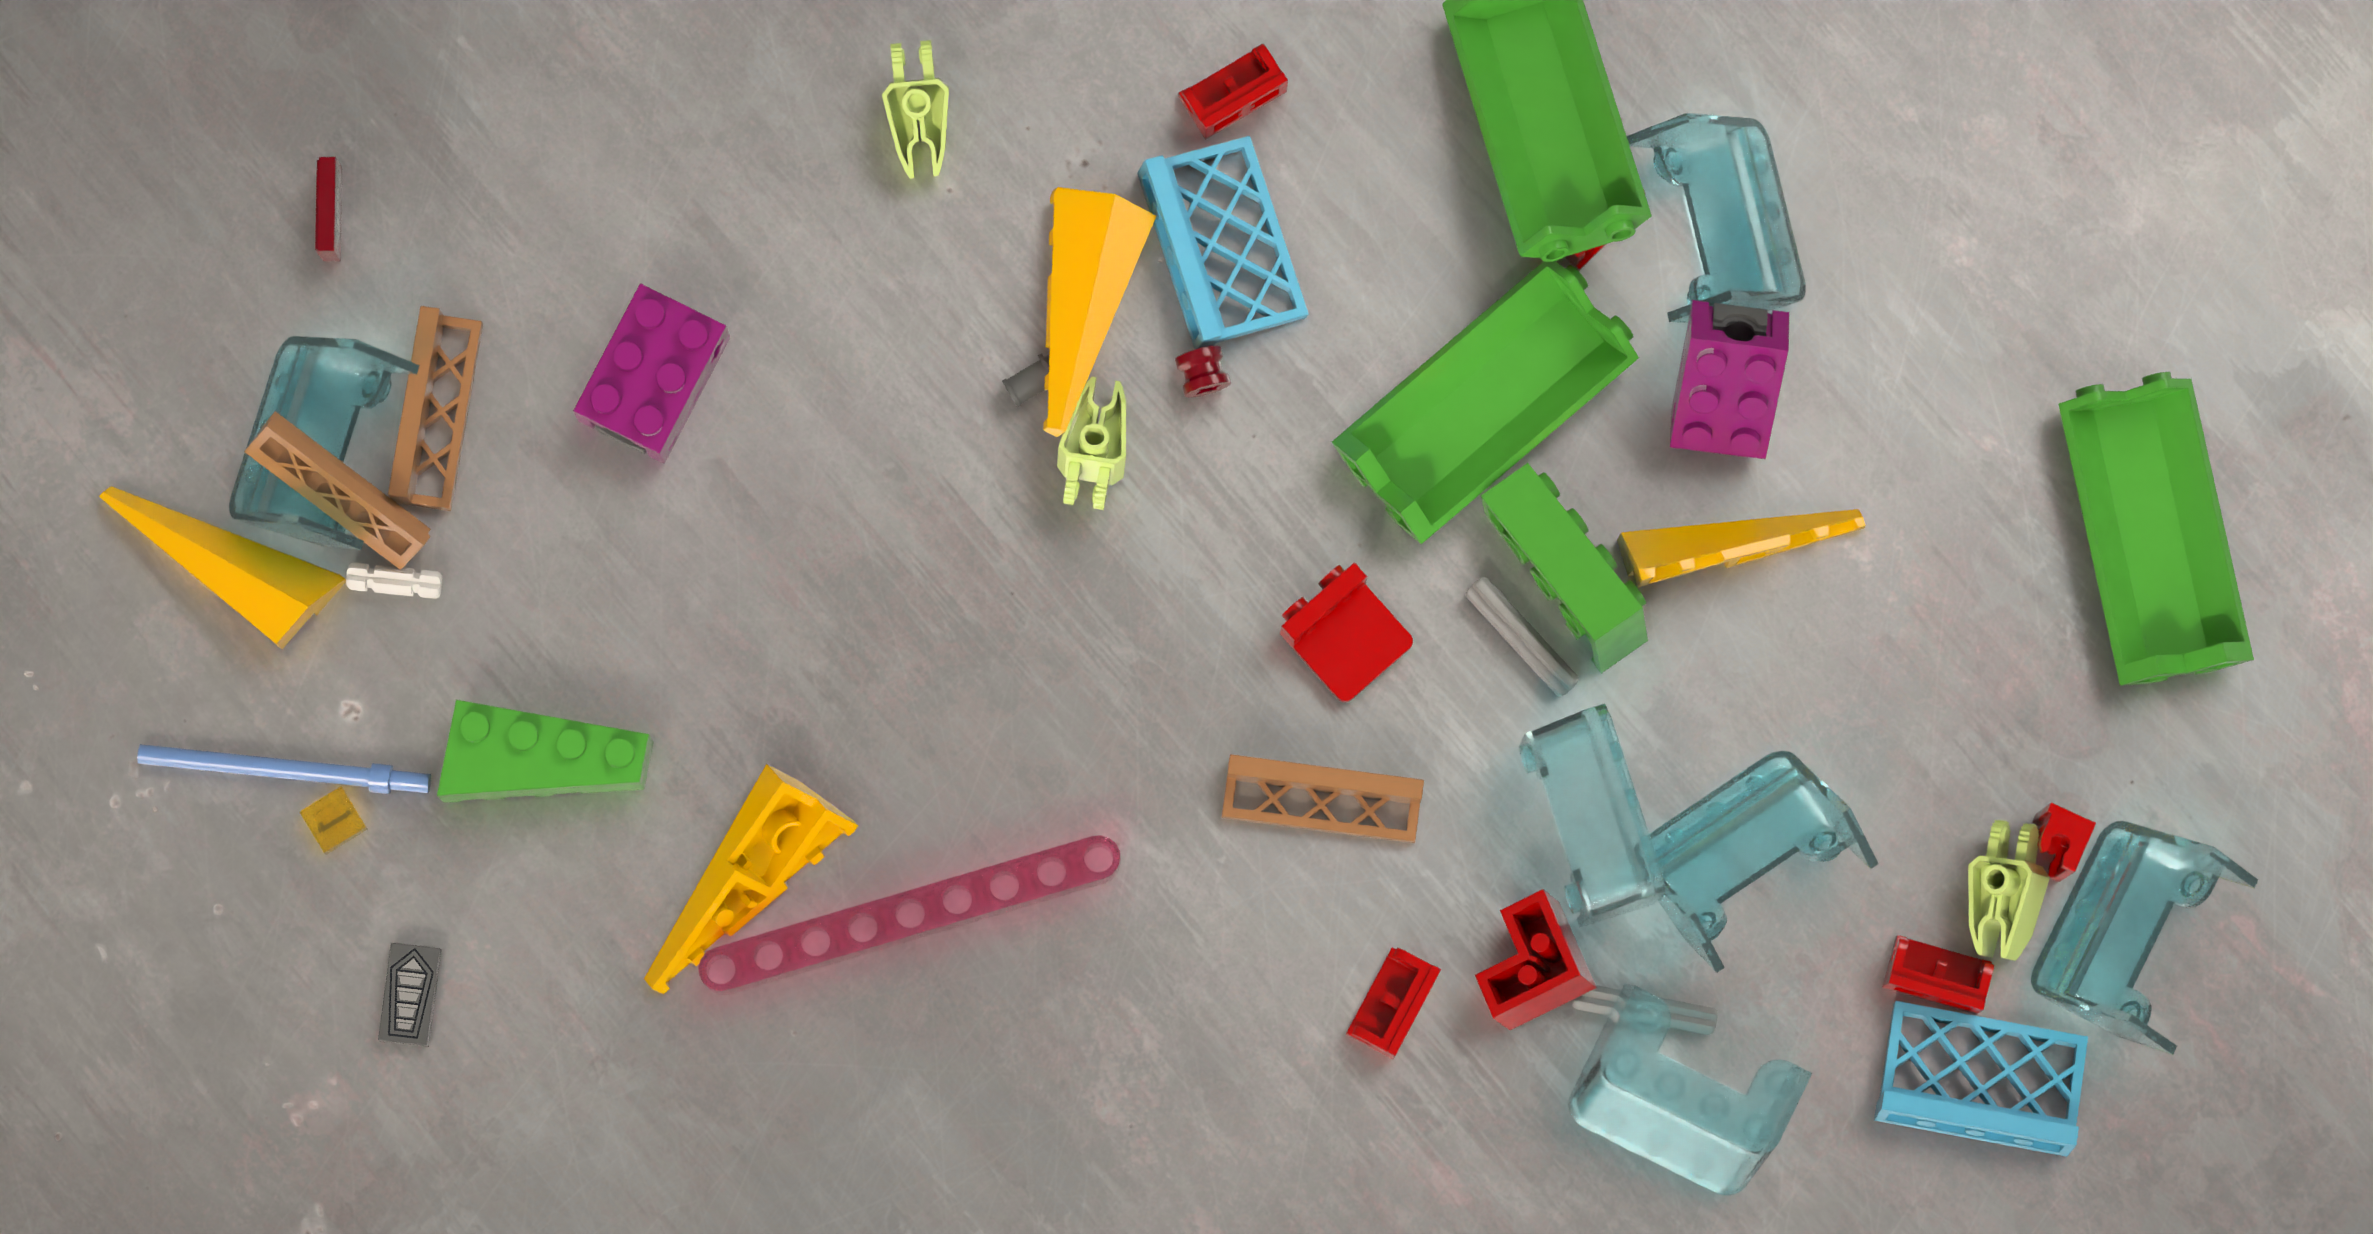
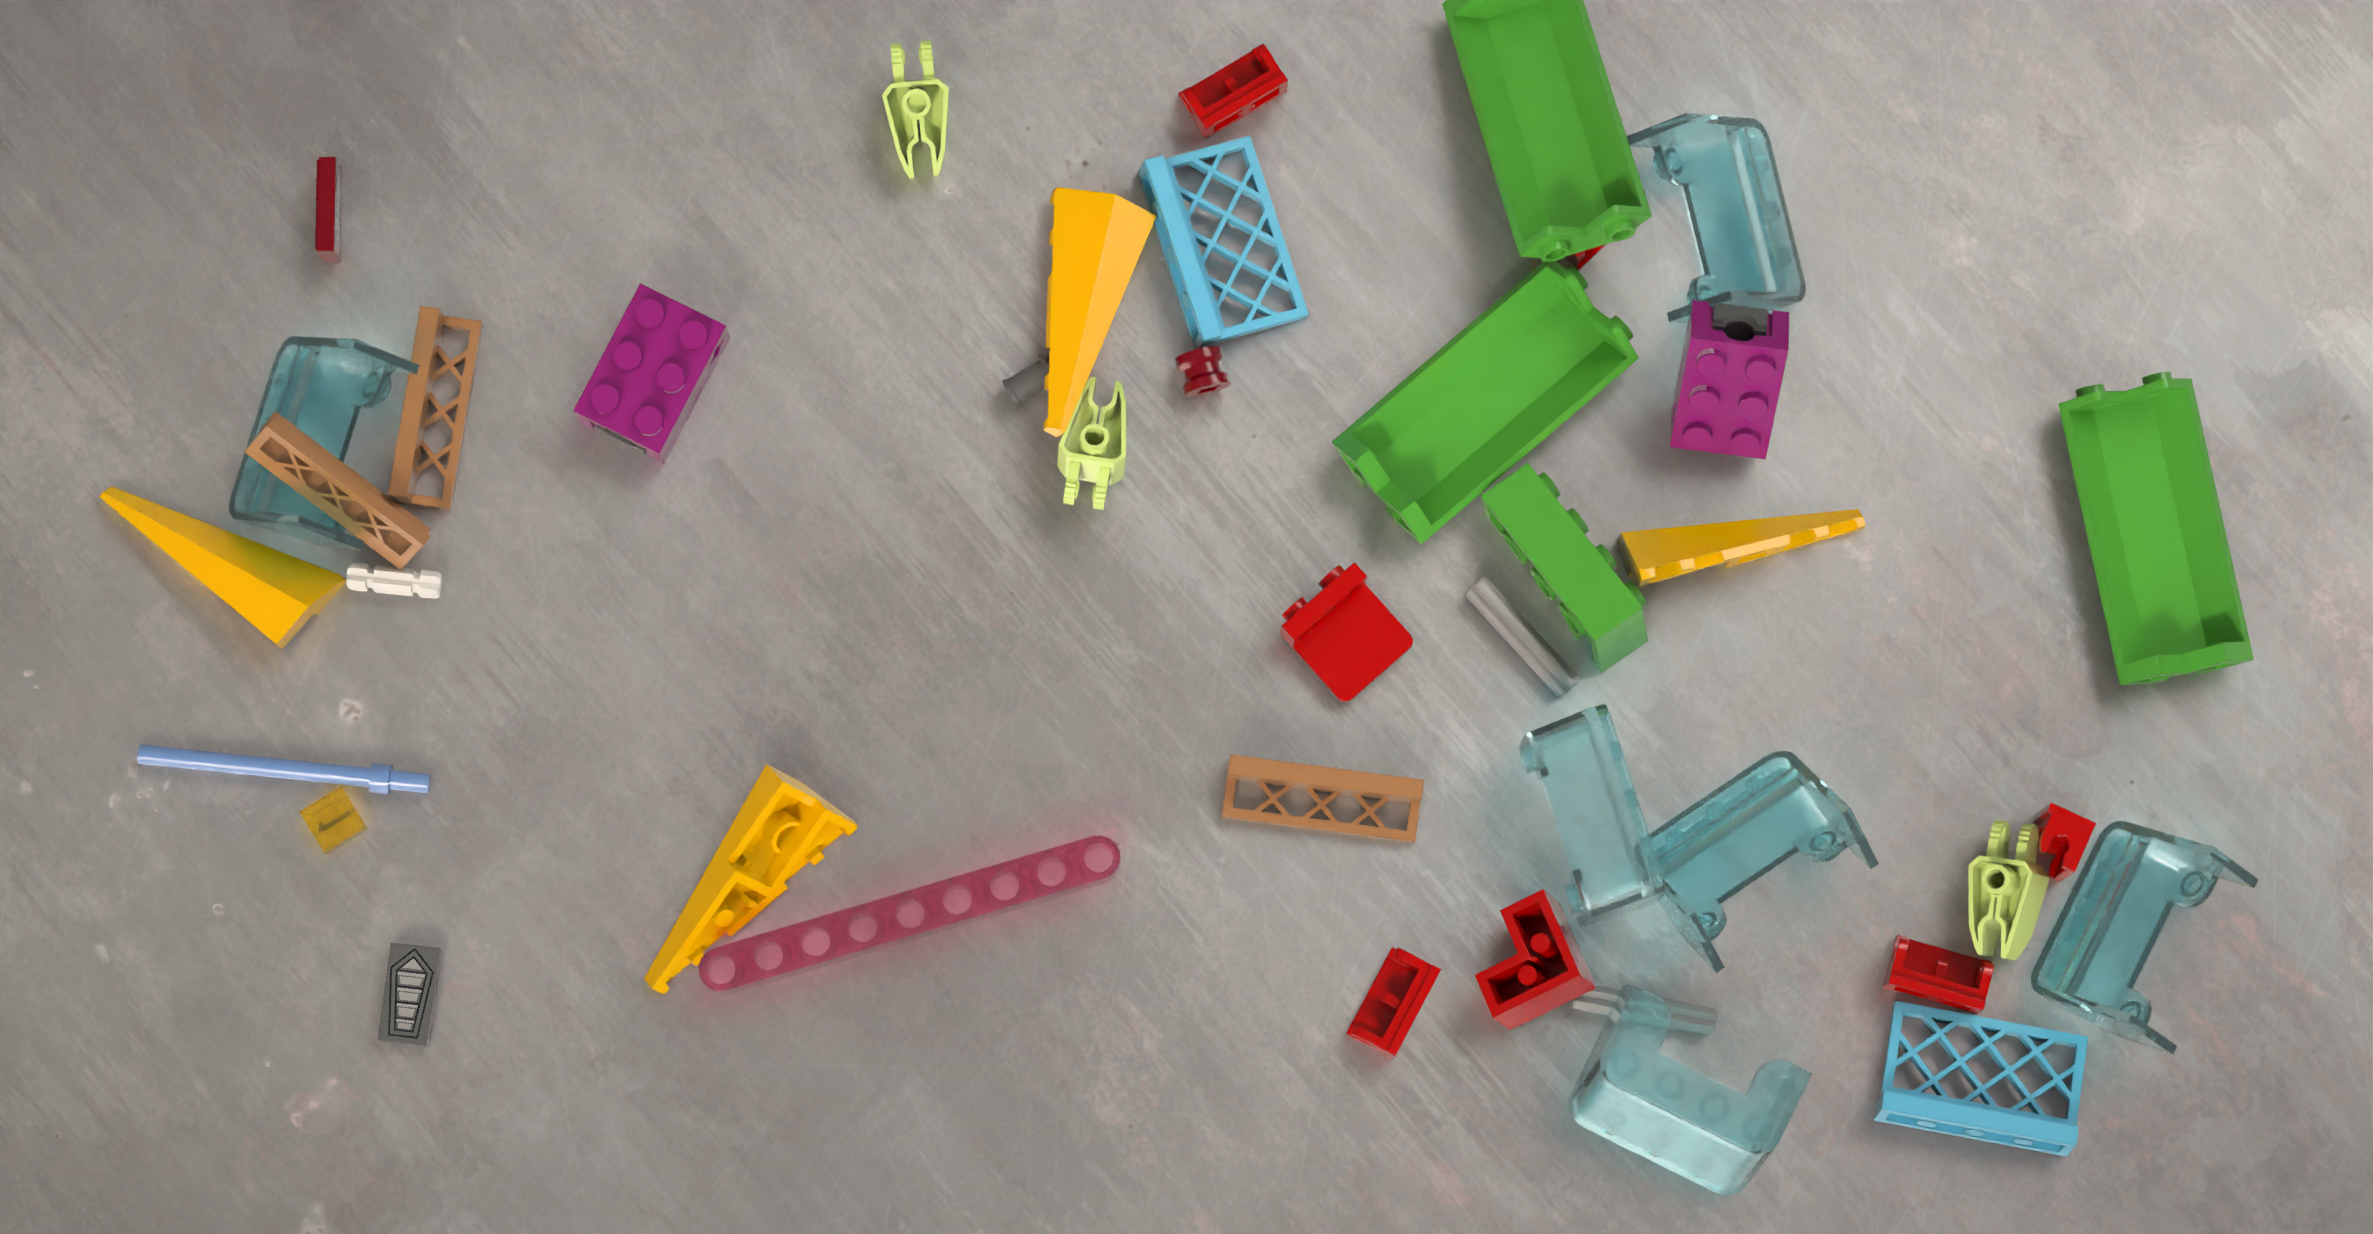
bright green wedge [437,700,654,803] -> none

